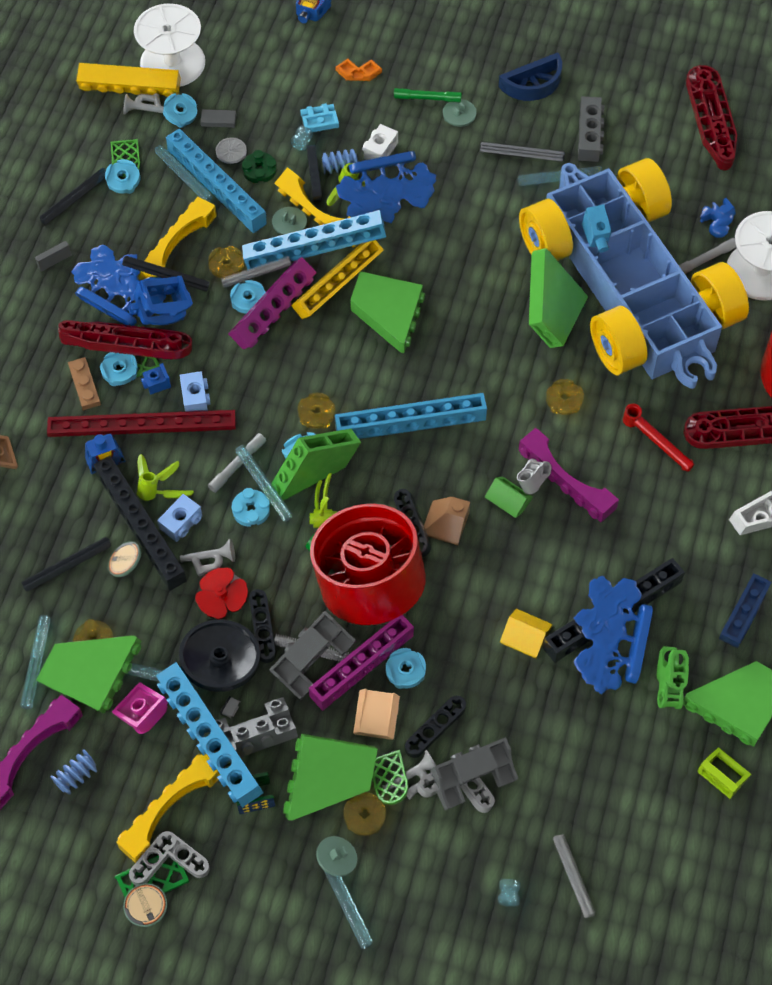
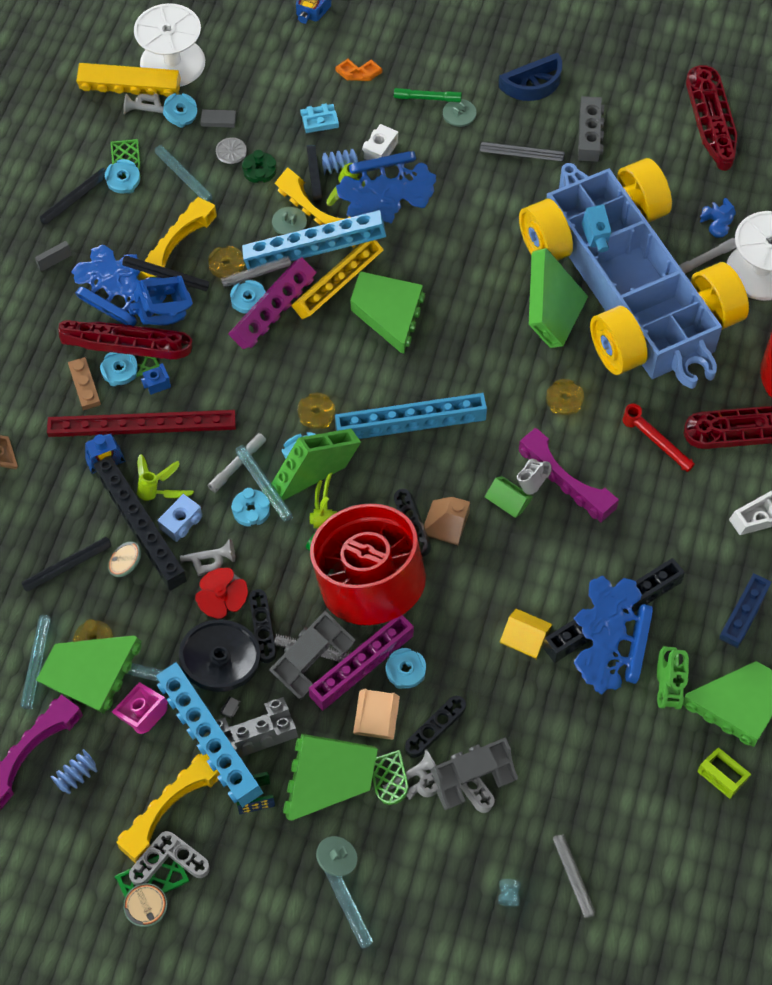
dark azure brick [166,129,267,233] -> none
light blue brick [180,371,211,412] -> none
clear light blue wheel [291,126,313,150] -> none
clear yellow plate [344,792,386,836] -> none
clear light blue axle [517,166,602,186] -> none

